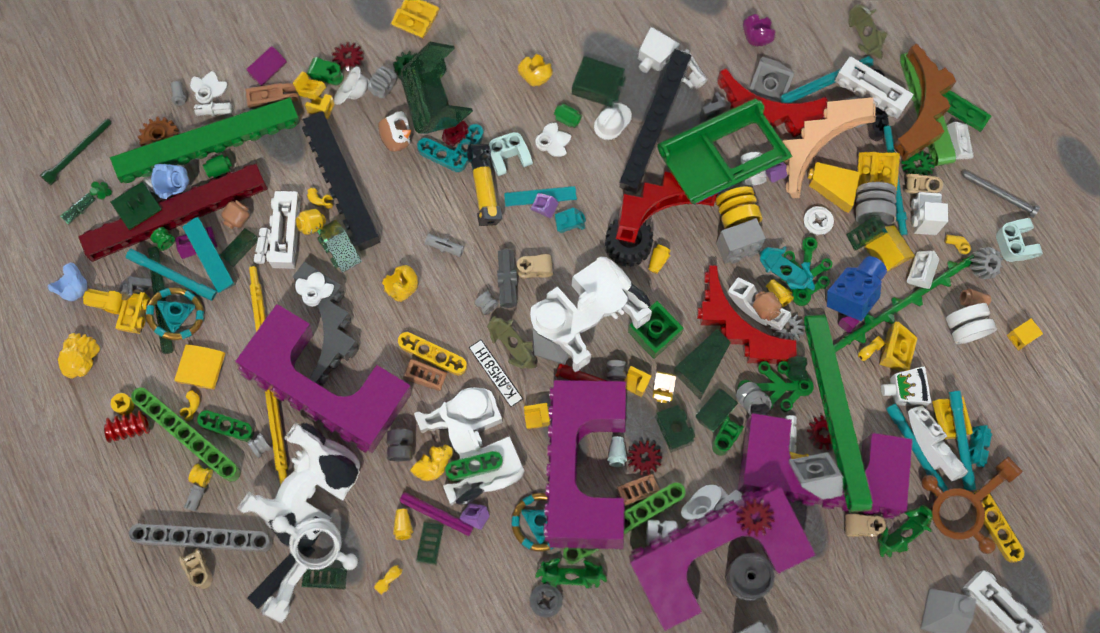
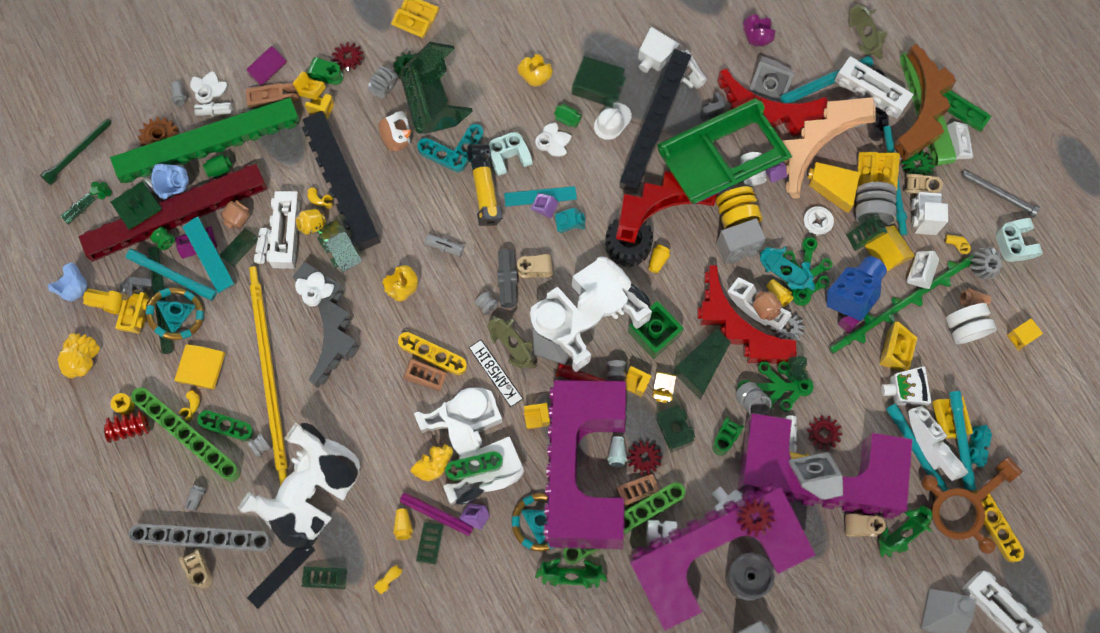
yellow wheel [188,463,213,488] -> none
magenta arch [235,304,411,453] -> none
white piece [262,516,358,623] -> none
white piece [334,66,370,105] -> none
flat silver wheel [387,429,413,462] -> none
dark red gear [442,120,469,146] -> none
flat silver gear [530,584,562,618] -> none
white piece [681,485,722,521] -> none
clear green slope [695,388,738,432] -> none
green beam [804,314,872,512] -> none
yellow arm [858,336,886,361] -> none

